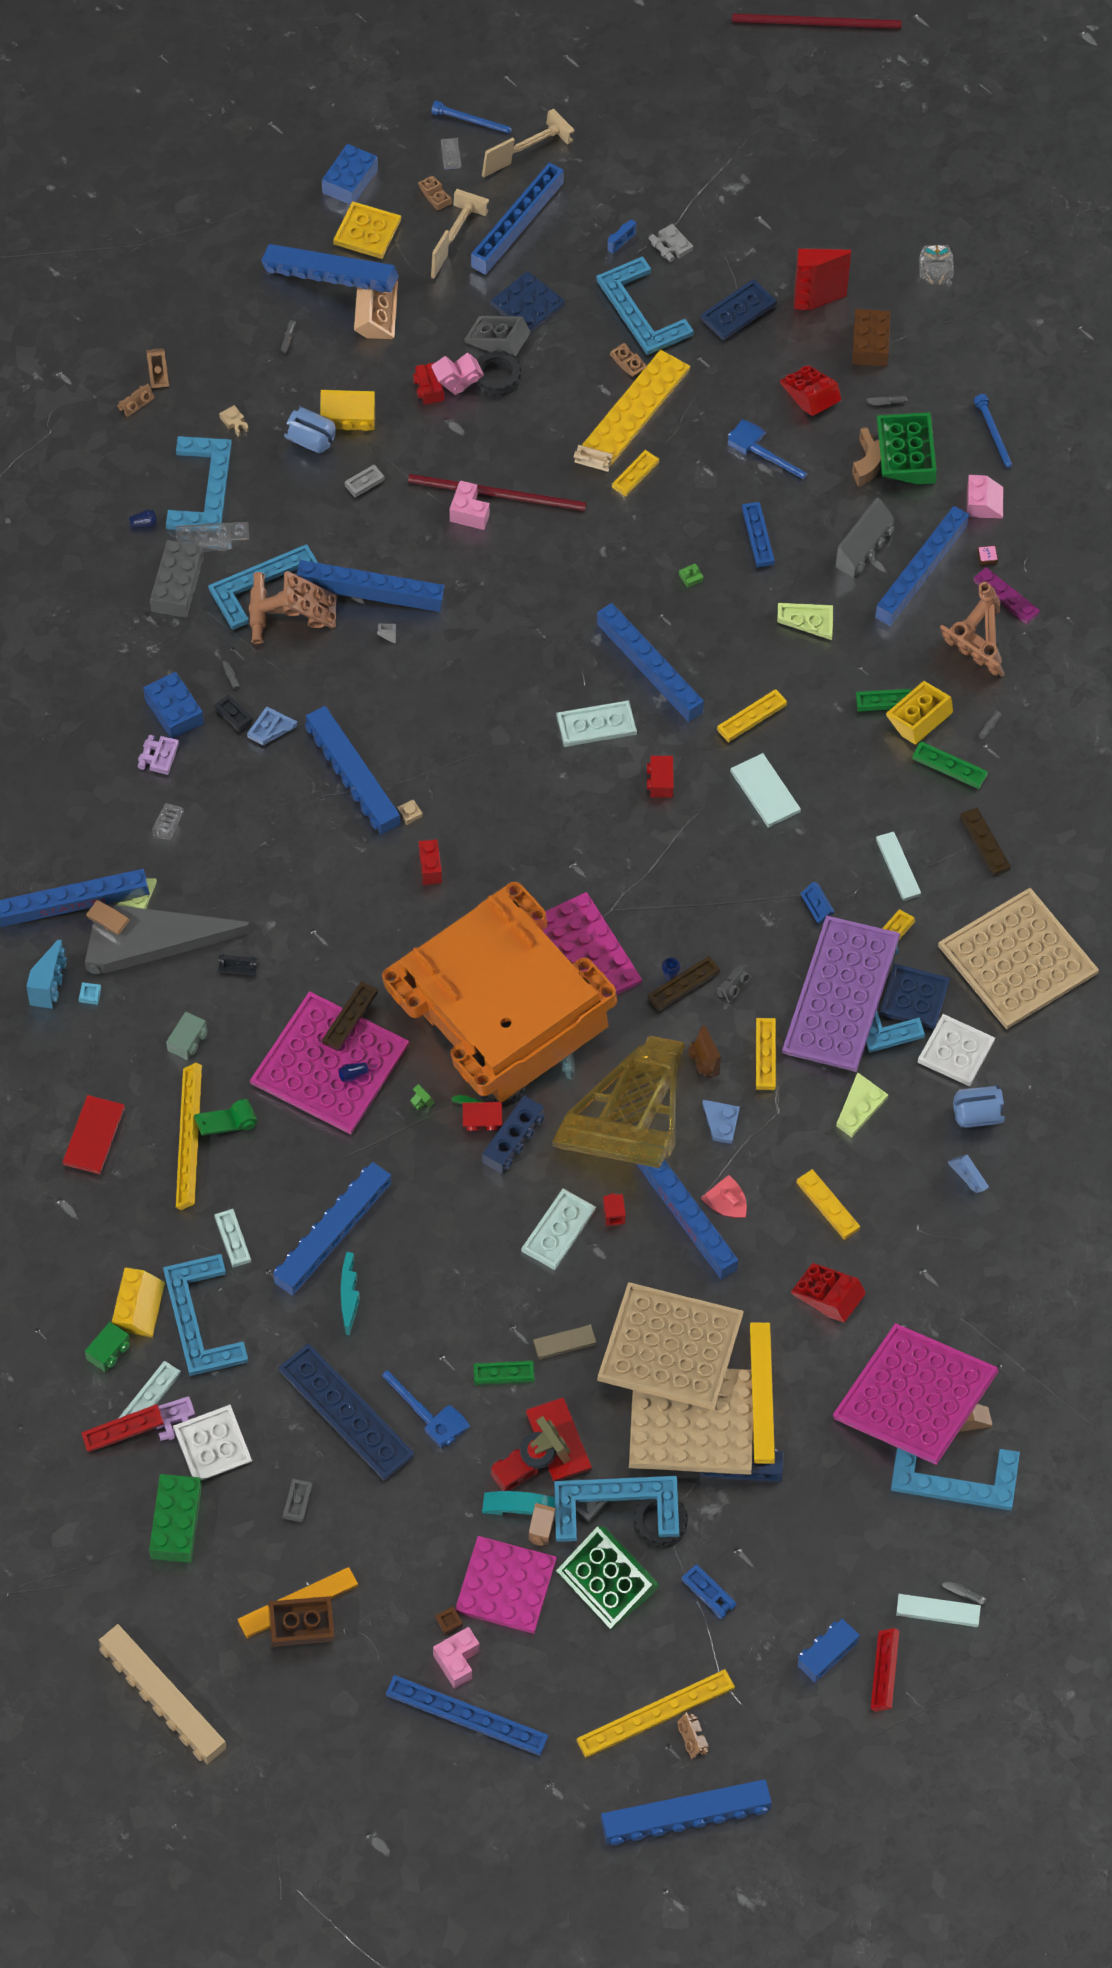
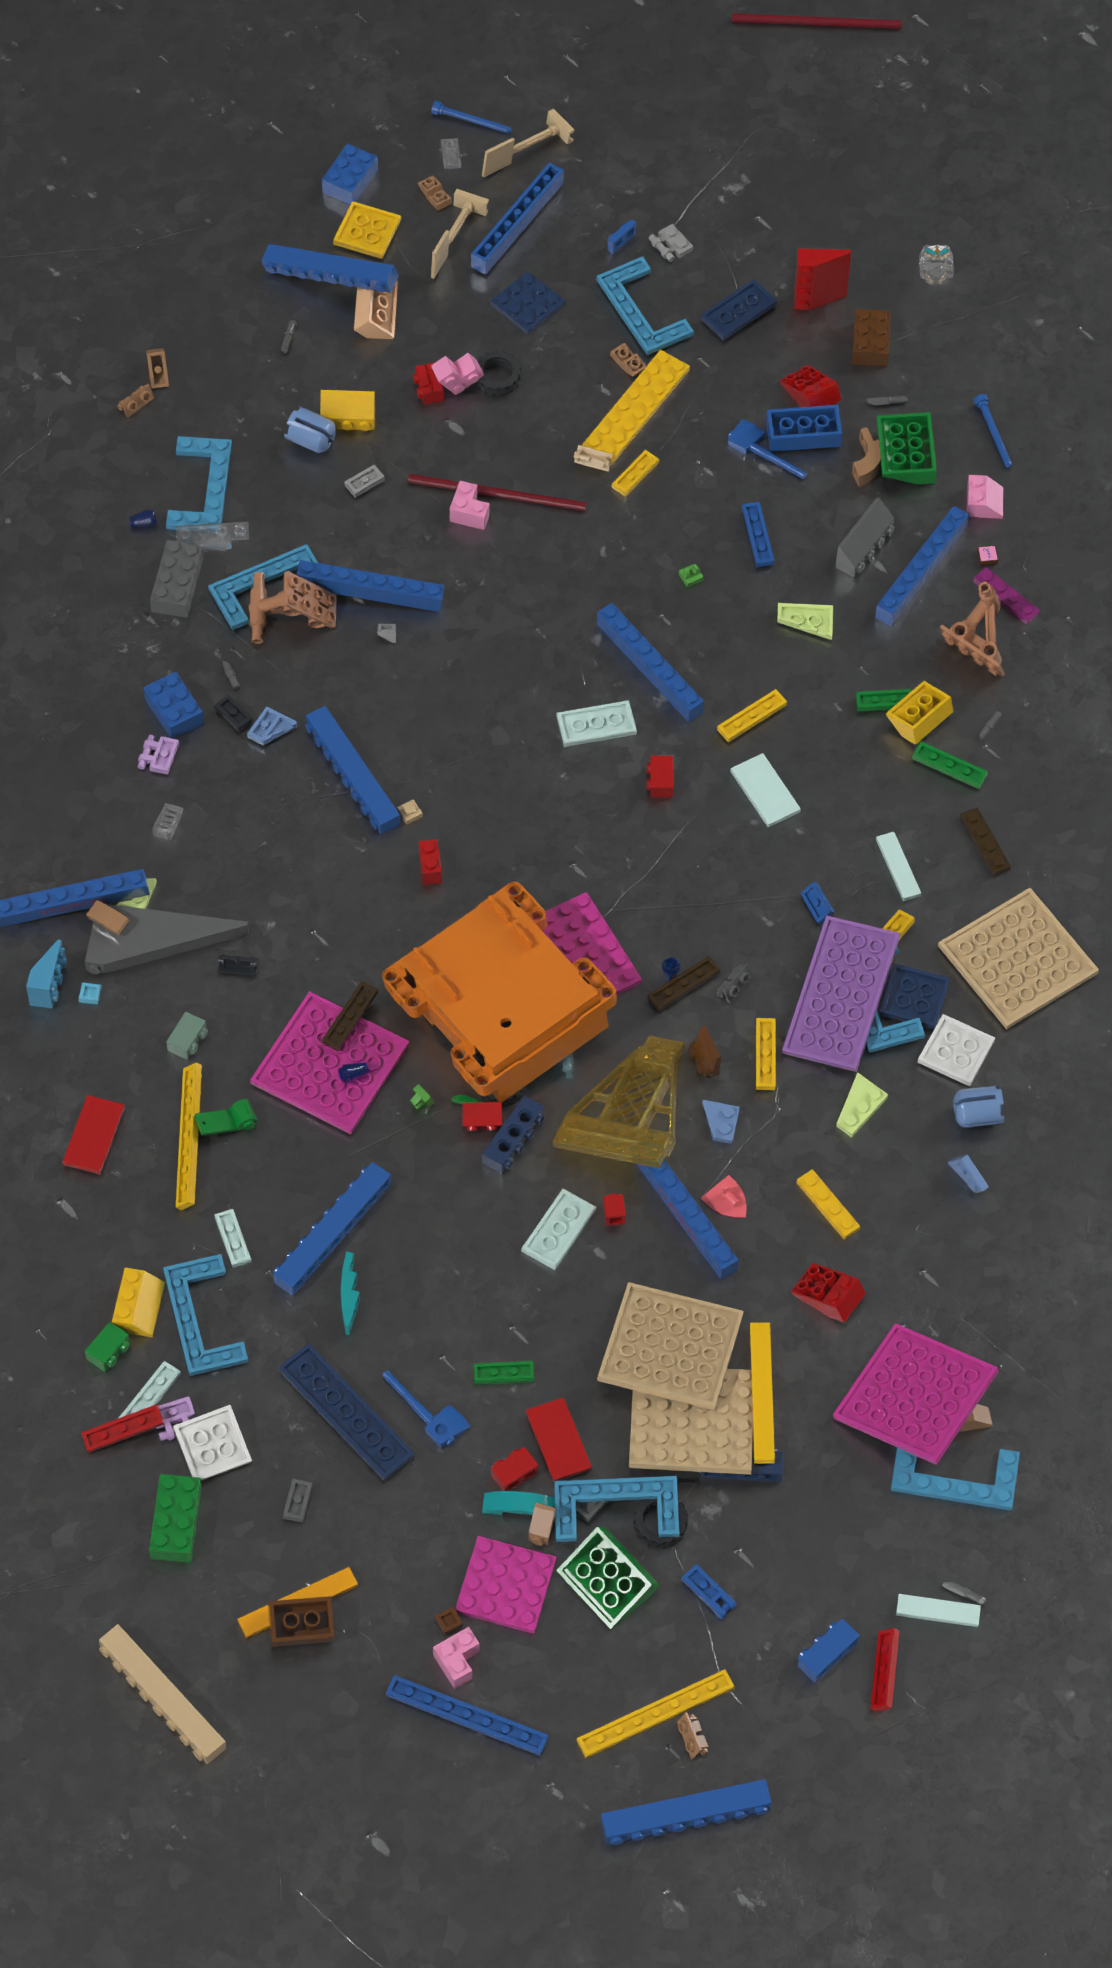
tan plate [219,405,248,436] -> none
dark grey slope [464,316,530,357] -> none
plate [520,1416,571,1469] -> none
dark tan tile [533,1325,596,1360] -> none
none -> blue brick [766,405,842,452]

